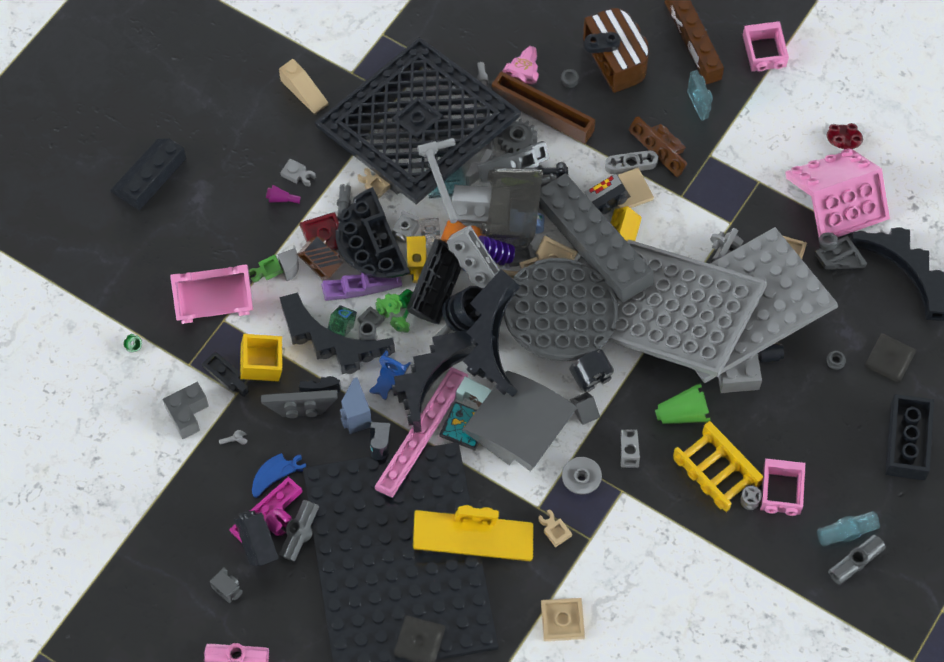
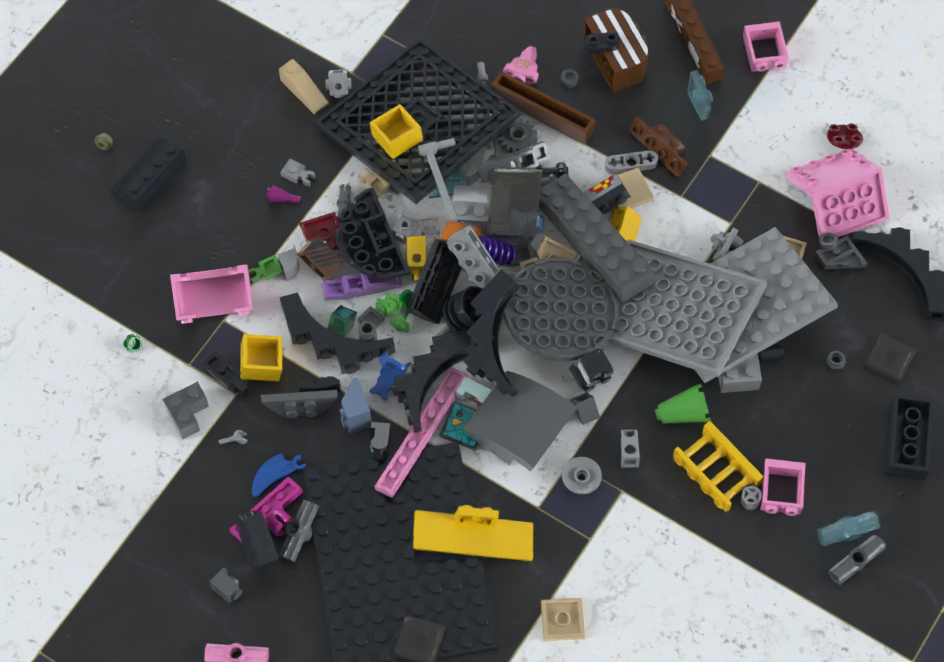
tan plate [539,510,572,547] -> none
none -> olive plate [95,133,113,150]
none -> light grey brick [326,70,352,98]
none -> yellow piece [369,104,423,159]

